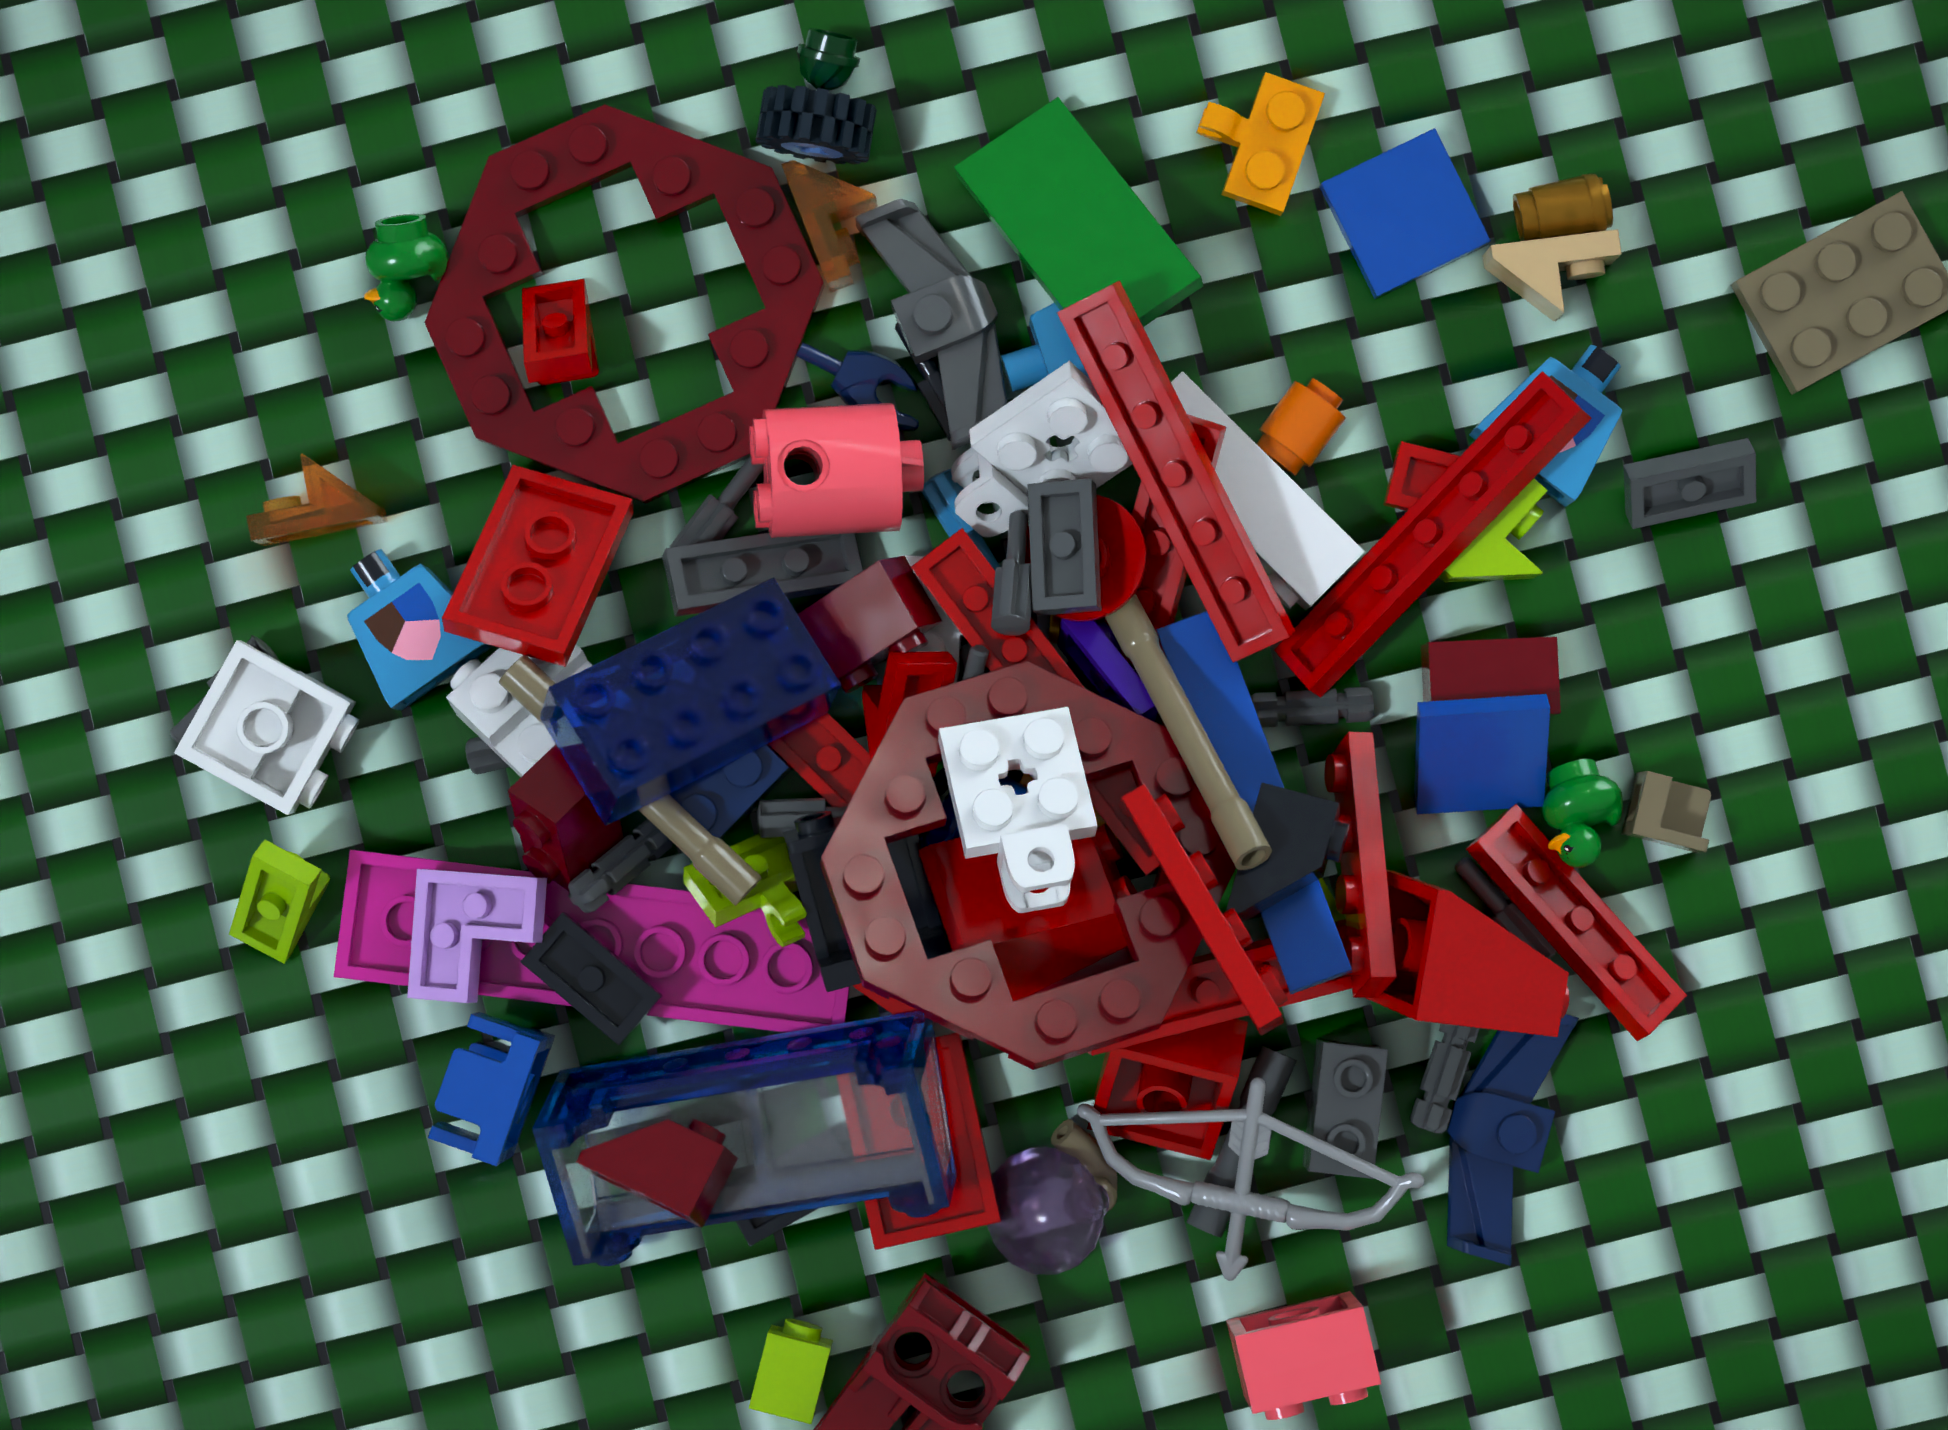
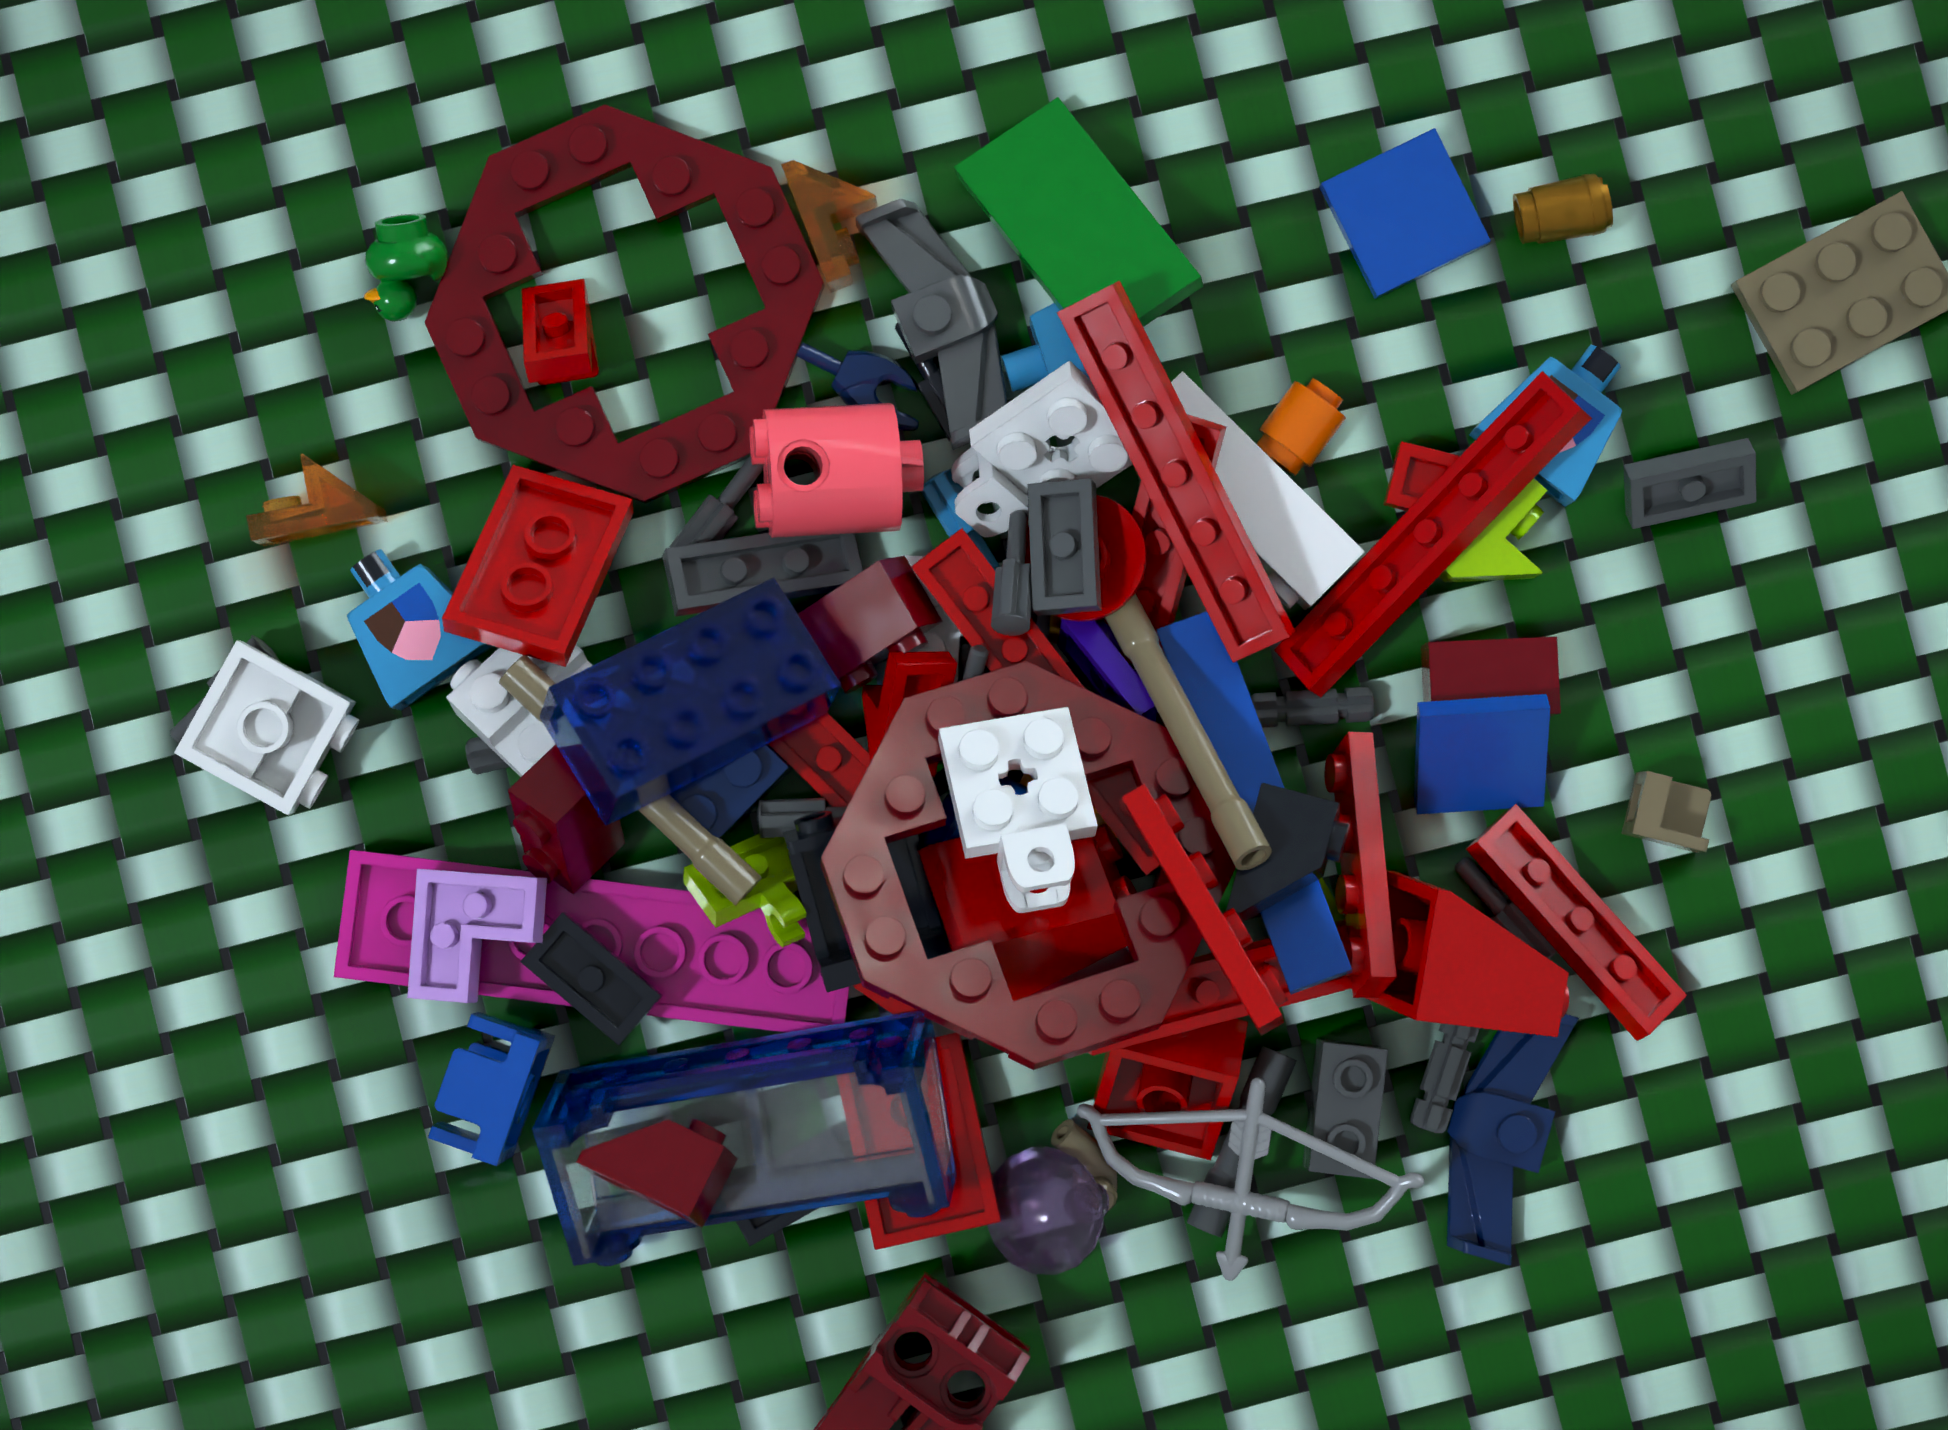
lime slope [229,839,330,964] -> none
dark grey axle [568,819,673,913] -> none
lime brick [749,1319,833,1424] -> none
black wheel [755,85,877,164] -> none
dark green plate [797,28,860,90] -> none
light orange plate [1196,72,1325,216] -> none
coral brick [1226,1291,1381,1420] -> none
tan slope [1482,229,1622,322] -> none
green animal [1542,759,1623,868] -> none

